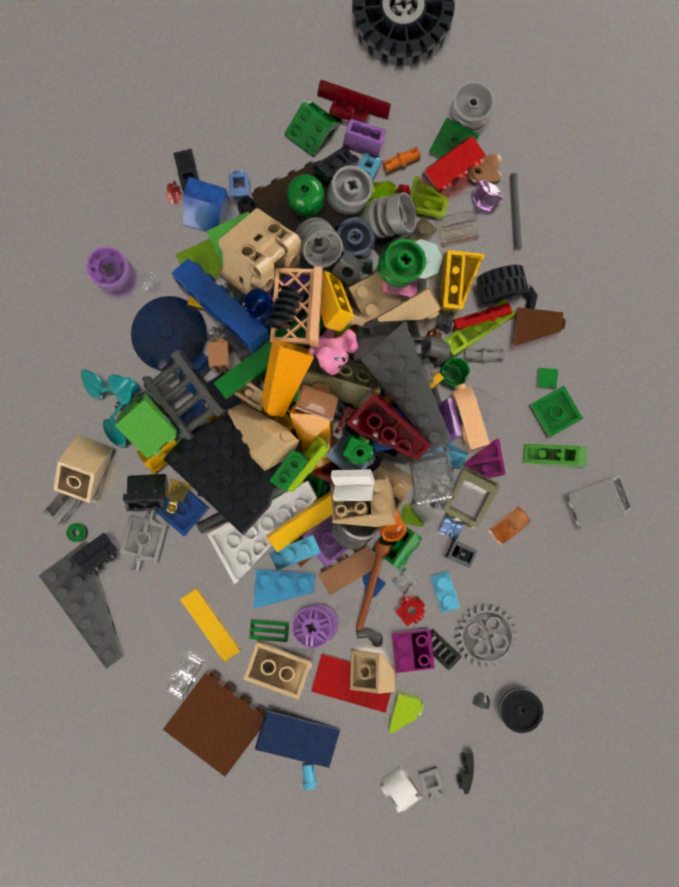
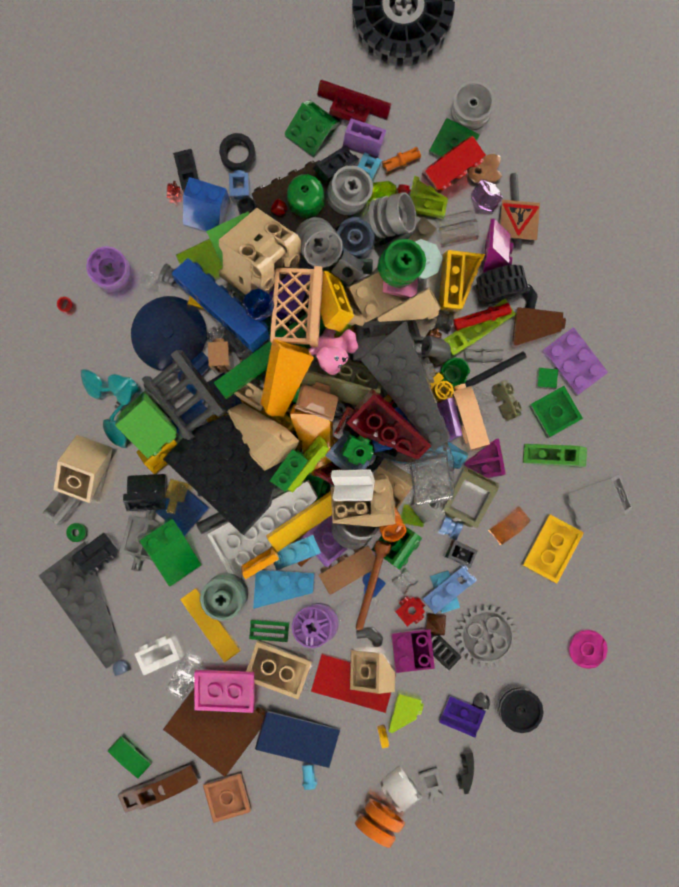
black piece [265,285,303,330] -> none
none -> red hinge [57,296,72,312]
none -> green slope [108,736,151,779]
none -> sand blue hinge [112,661,130,676]
none -> reddish brown slope [118,765,198,813]
none -> white cylinder [135,636,180,676]
none -> green slope [138,517,201,587]
none -> dark grey wheel [158,263,176,287]
none -> dark pink plate [194,670,254,713]
none -> sand green wheel [200,573,248,621]
none -> nougat plate [203,773,251,823]
none -> black tyre [219,133,256,171]
none -> light orange tile [241,547,279,579]
none -> red hinge [271,198,287,216]
none -> orange wheel [355,799,405,848]
none -> yellow tile [377,725,389,748]
none -> medium blue plate [422,565,477,614]
none -> reddish brown tile [425,613,446,636]
none -> yellow wheel [431,381,454,403]
none -> dark purple plate [439,695,486,738]
none -> black bar [464,351,527,387]
none -> magenta slope [483,218,513,273]
none -> olive hinge [493,380,522,421]
none -> medium nougat piece [500,200,540,241]
none -> yellow plate [522,514,584,584]
none -> medium lavender plate [542,327,608,396]
none -> dark pink tile [568,629,608,669]

